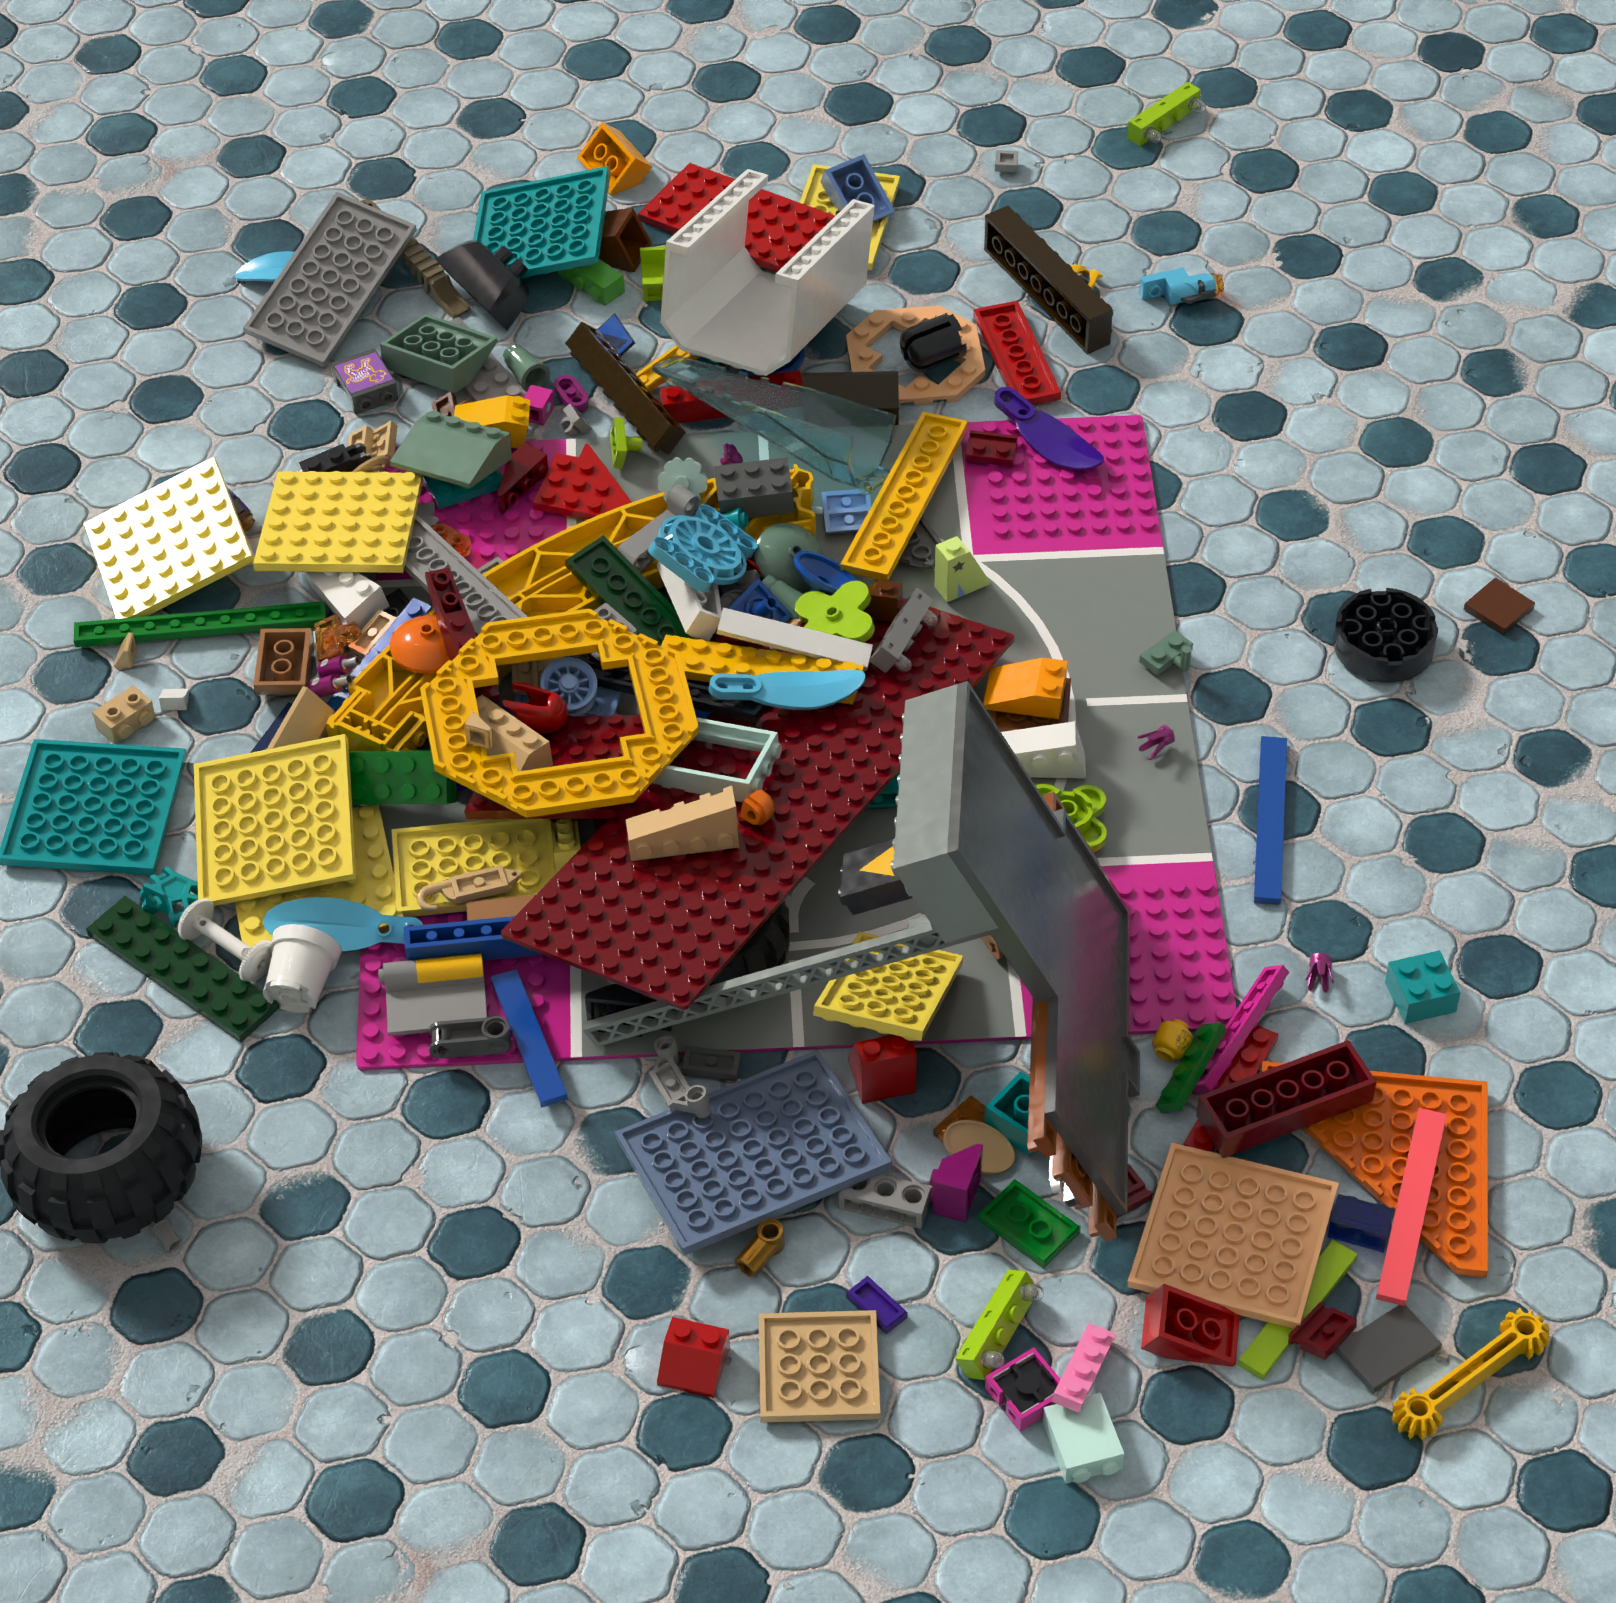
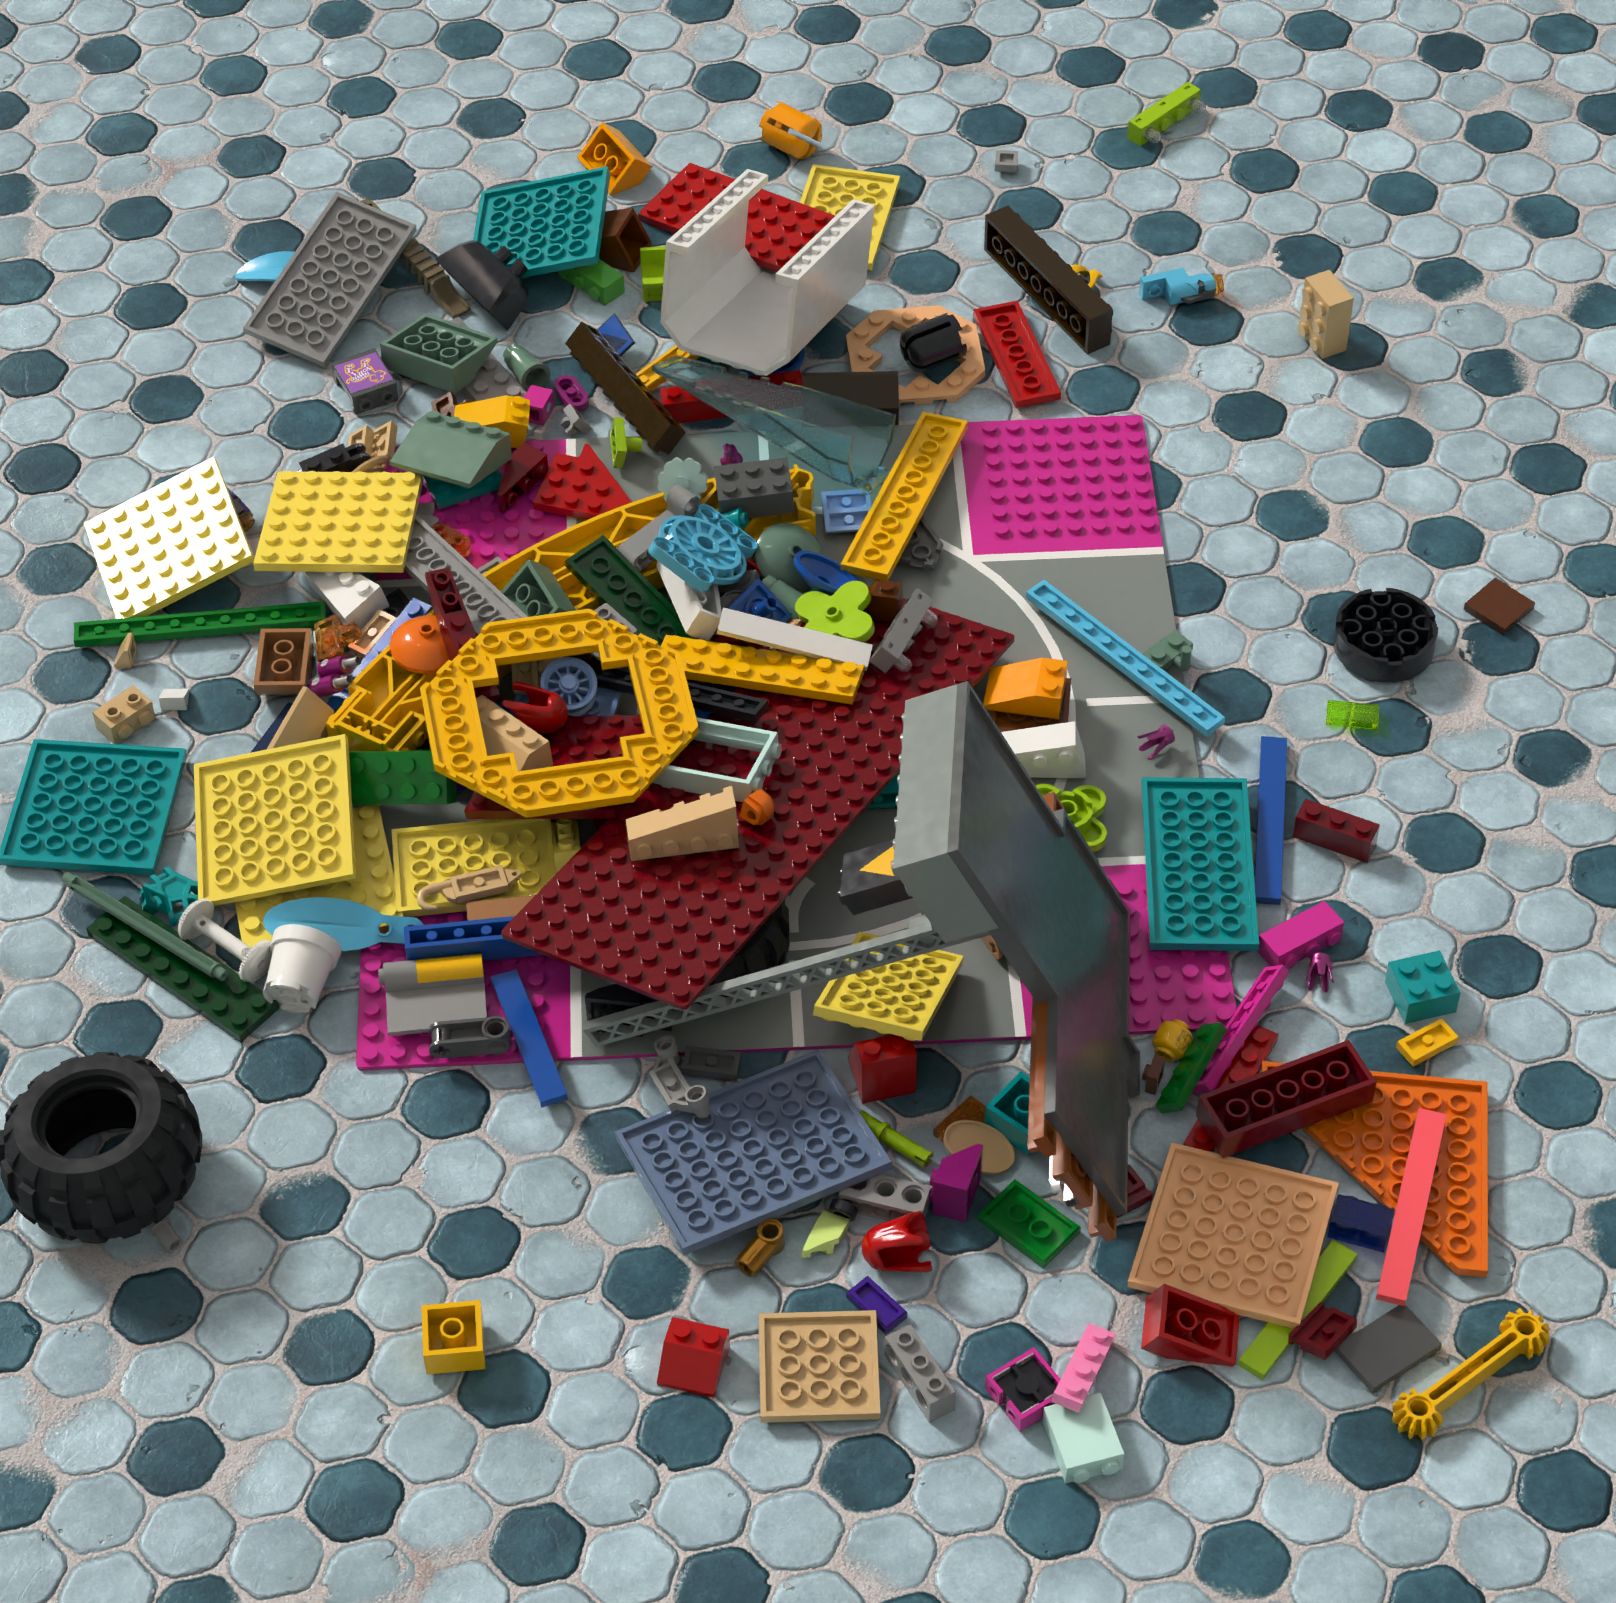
tan slope [465,712,493,749] -> none
medium azure plant [709,670,866,710] -> none
medium blue slope [820,154,895,222] -> none
yellowish green slope [934,536,990,602] -> none
lime piece [955,1269,1044,1380] -> none
dark red plate [965,430,1018,467] -> none
dark purple plant [994,387,1104,470] -> none
none -> sand green piece [62,872,228,981]
none -> yellow brick [421,1300,486,1375]
none -> sand green slope [501,559,576,617]
none -> light orange cylinder [759,101,823,159]
none -> yellowish green slope [801,1210,850,1258]
none -> black tile [828,1199,859,1221]
none -> lime pin [860,1110,934,1168]
none -> red hair [861,1211,932,1273]
none -> light grey brick [885,1324,956,1423]
none -> medium azure plate [1026,580,1225,737]
none -> teal plate [1141,777,1259,951]
none -> reddish brown plate [1142,1055,1165,1095]
none -> dark pink brick [1257,901,1344,969]
none -> dark red brick [1293,799,1380,863]
none -> tan piece [1298,270,1354,359]
none -> clear neon green tile [1325,700,1379,730]
none -> yellow plate [1396,1018,1459,1067]

